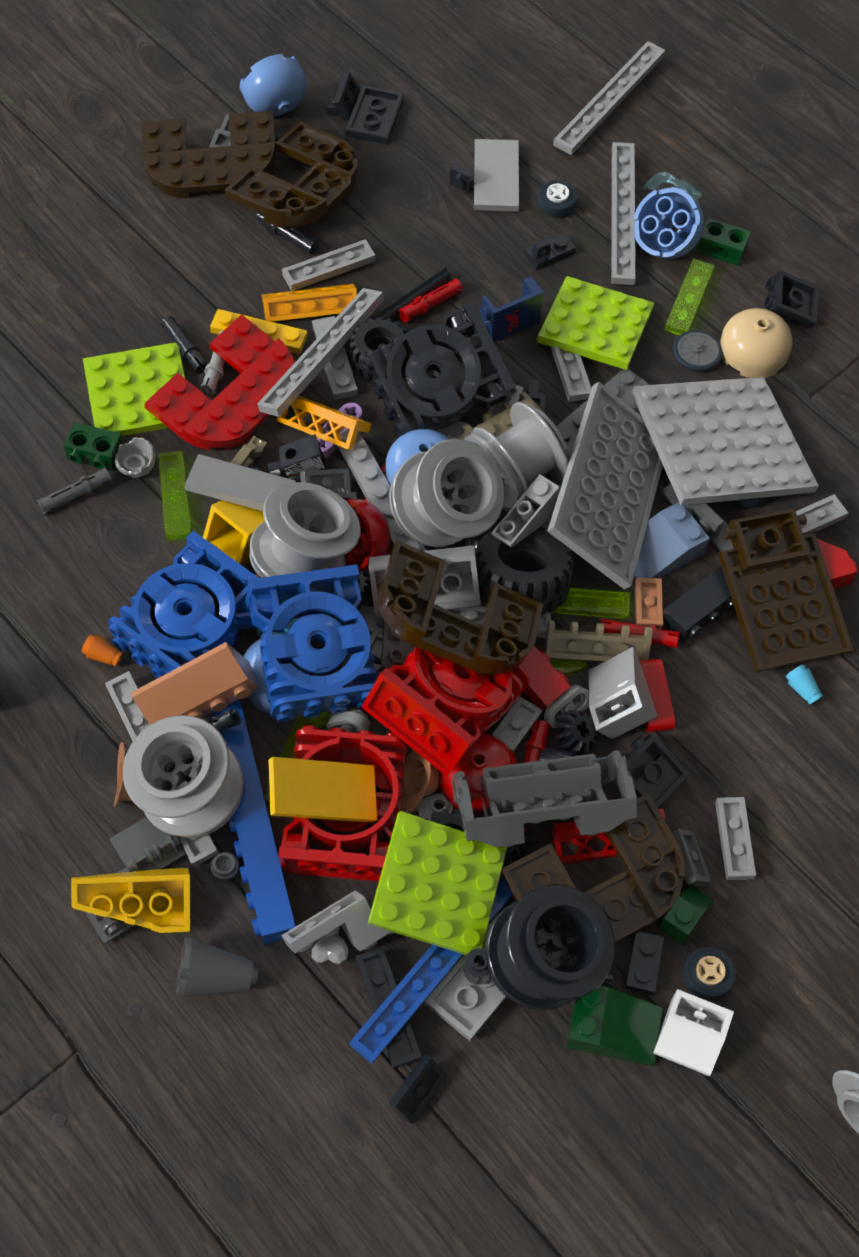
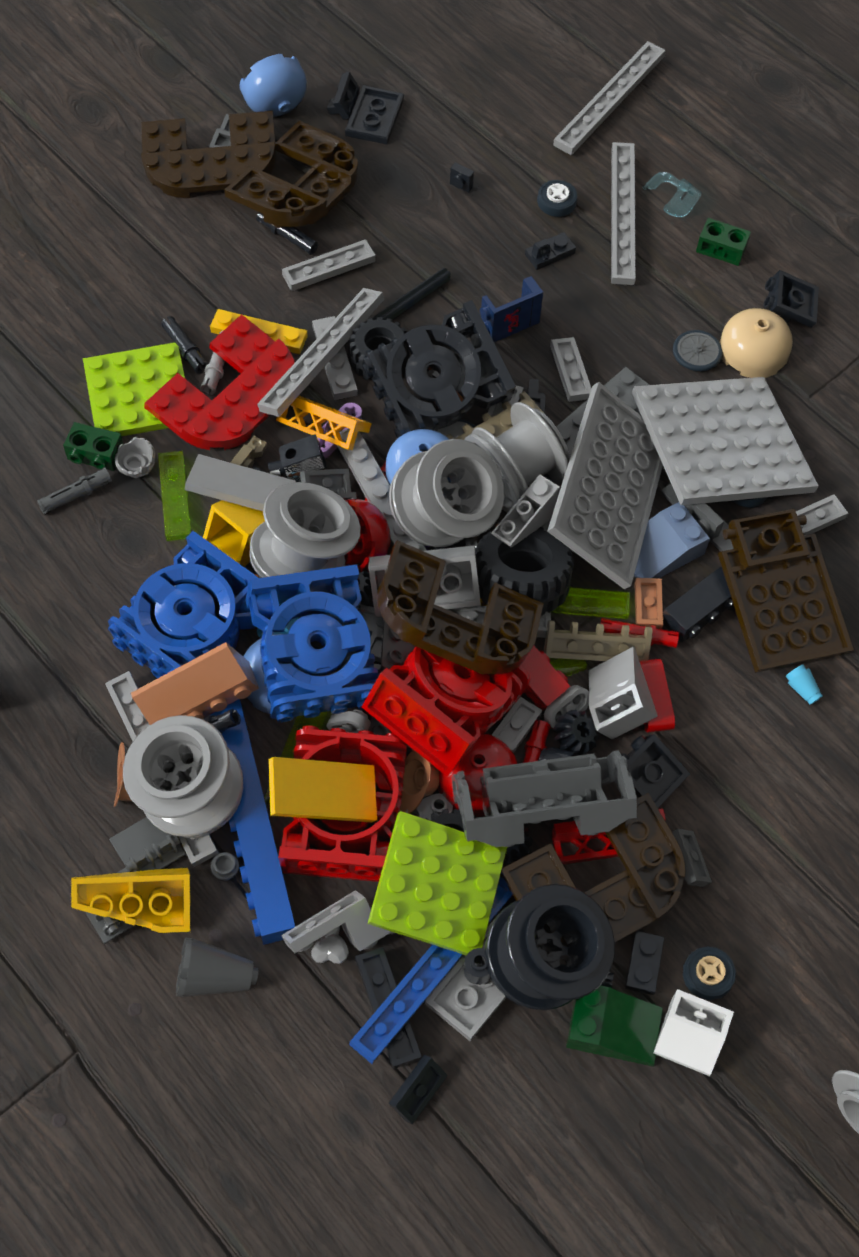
orange cone [81,634,124,667] -> none
light orange fence [262,284,357,322] -> none
red pin [398,279,463,323] -> none
light grey tile [474,139,519,212] -> none
lime plate [537,276,654,370] -> none
medium blue cylinder [633,187,704,259] -> none
dark green slope [659,885,714,946] -> none
clear neon green tile [664,259,715,335] -> none
light grey plate [715,797,756,880] -> none
red slope [817,539,858,589] -> none

